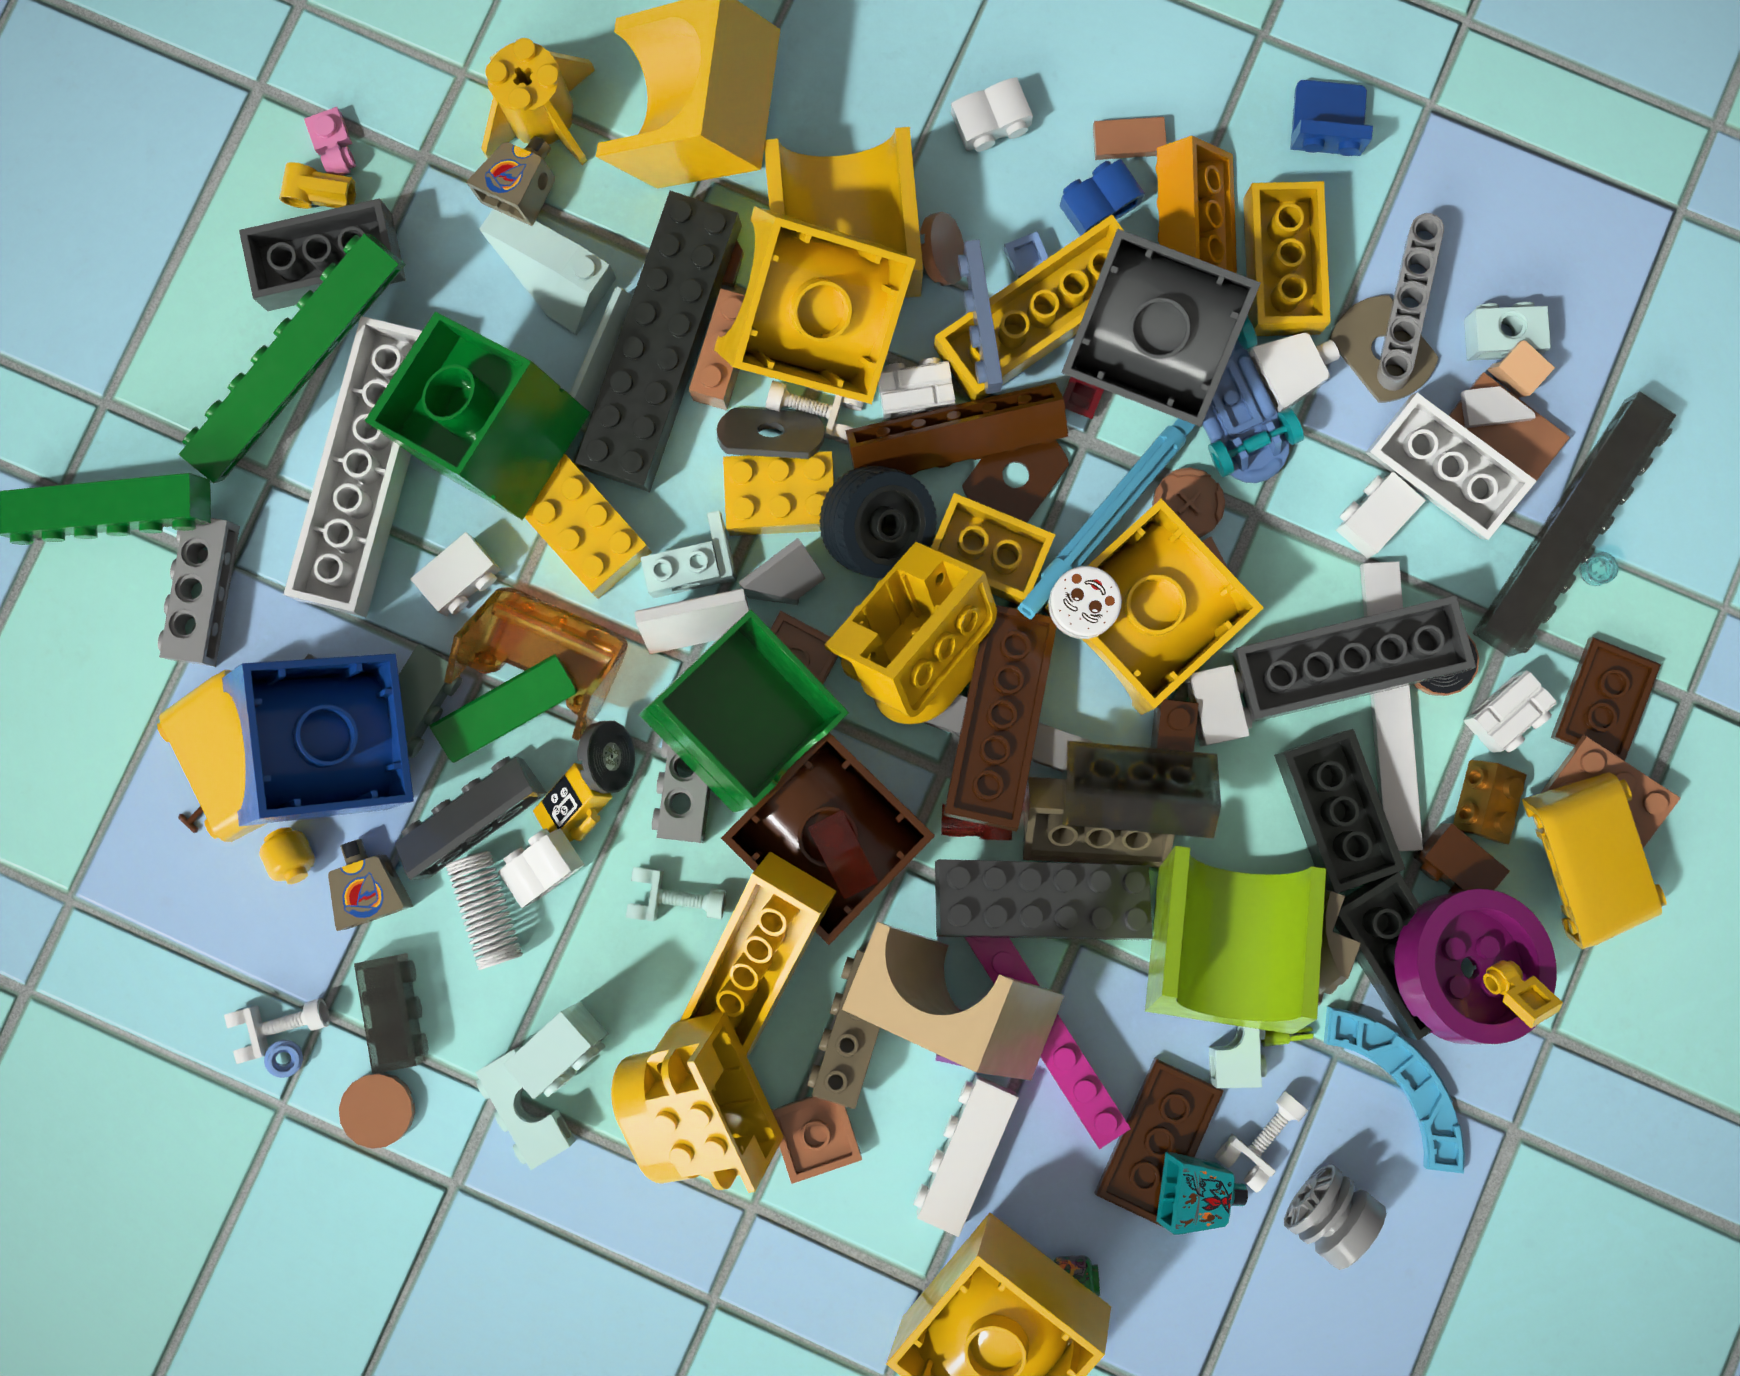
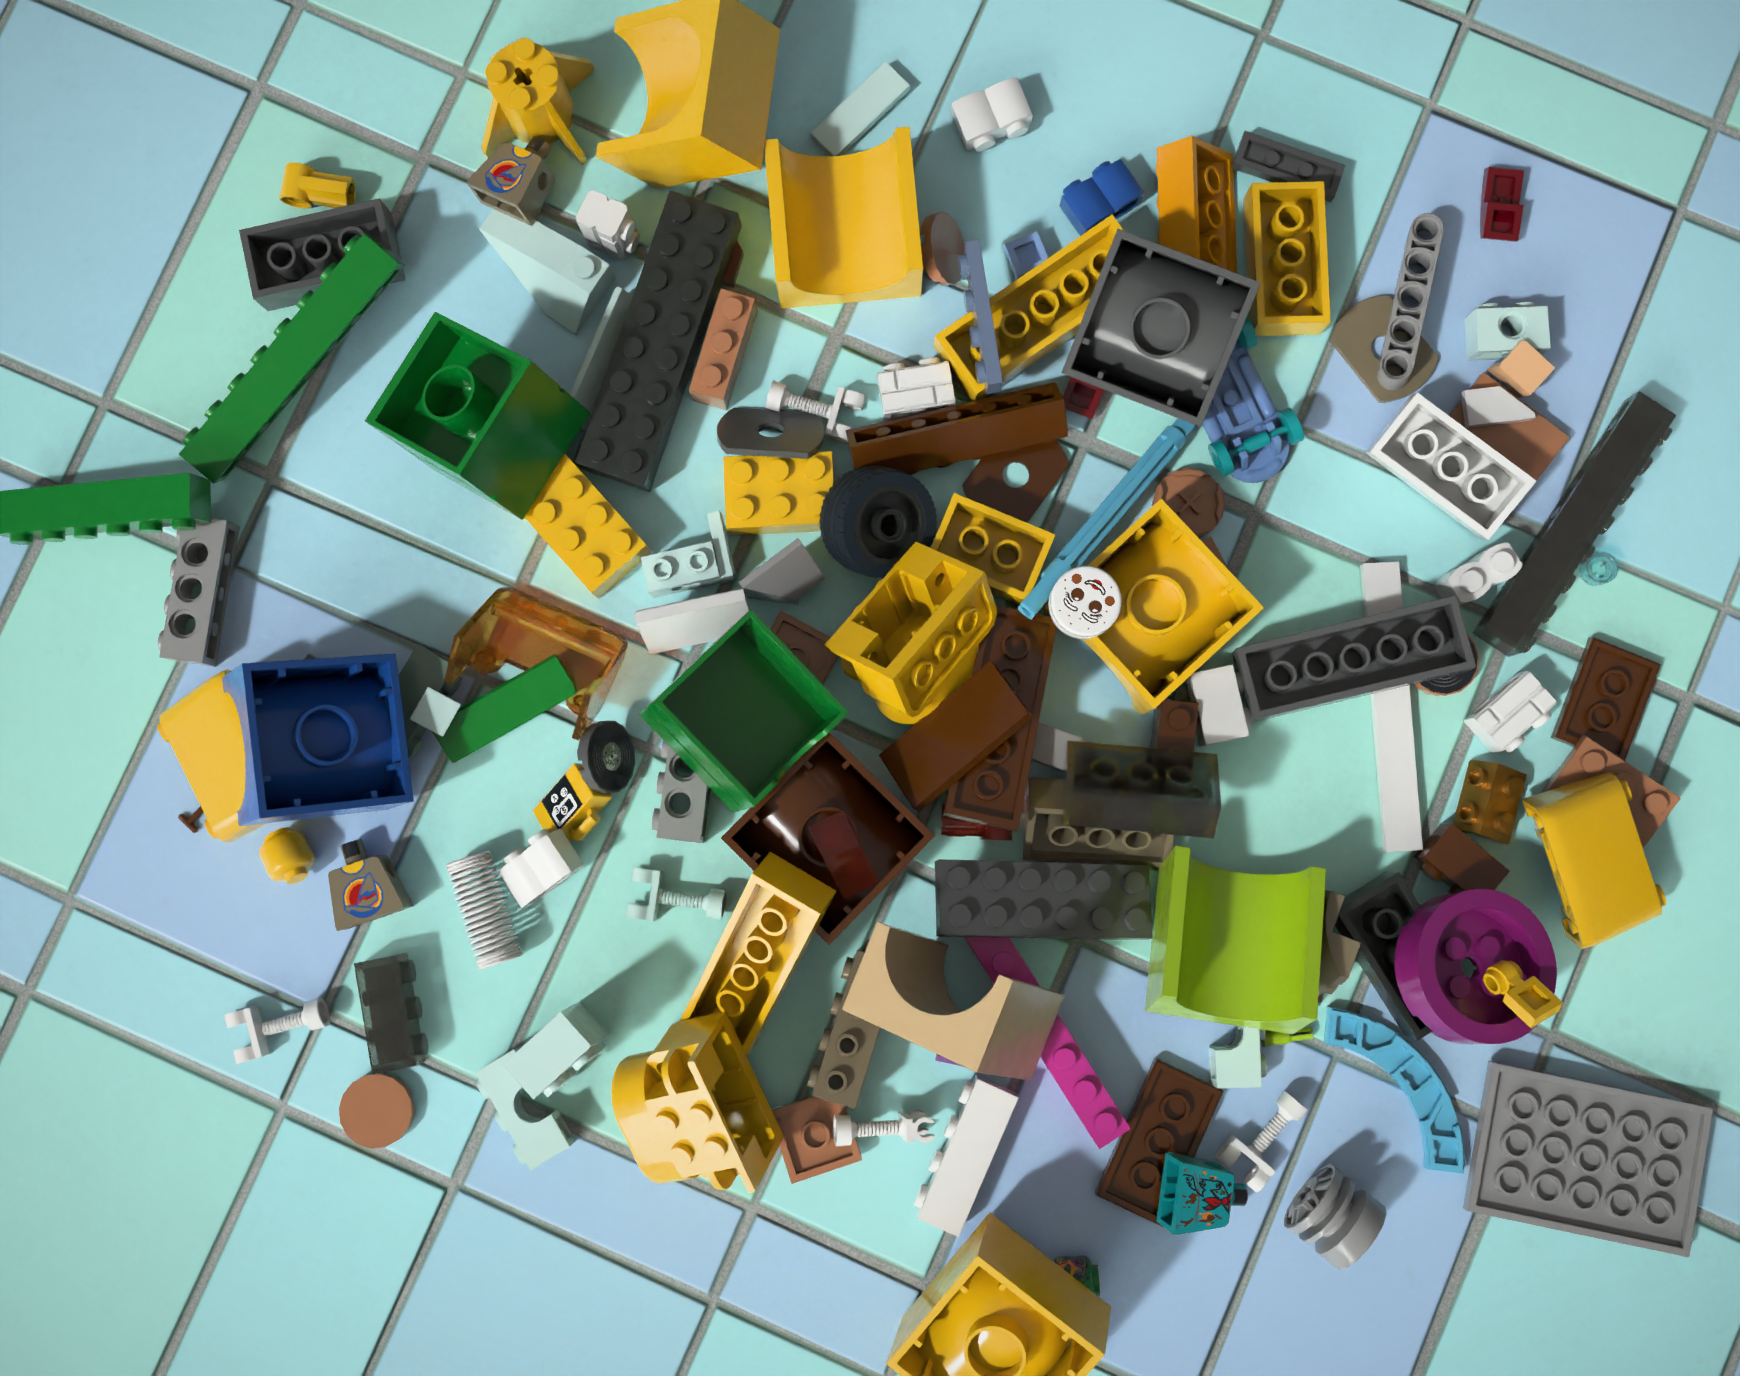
light blue plate [264,1040,303,1078] -> none
white brick [283,316,422,618] -> none
bright pink plate [304,107,356,176] -> none
dark grey slope [395,756,547,880] -> none
white brick [410,532,501,616] -> none
yellow piece [714,206,916,404] -> none
nougat tile [1093,117,1166,160] -> none
white torso [1249,332,1340,412] -> none
pearl dark grey brick [1274,729,1405,893] -> none
blue bracket [1290,80,1373,156] -> none
white brick [1336,472,1426,559] -> none
none -> light aqua tile [410,687,461,737]
none -> white brick [576,189,640,261]
none -> light aqua tile [810,61,910,156]
none -> white bar [833,1110,935,1146]
none -> reddish brown tile [879,661,1033,812]
none -> dark grey plate [1231,131,1345,203]
none -> white brick [1434,543,1523,606]
none -> light grey plate [1463,1061,1713,1257]
none -> dark red slope [1480,167,1524,242]

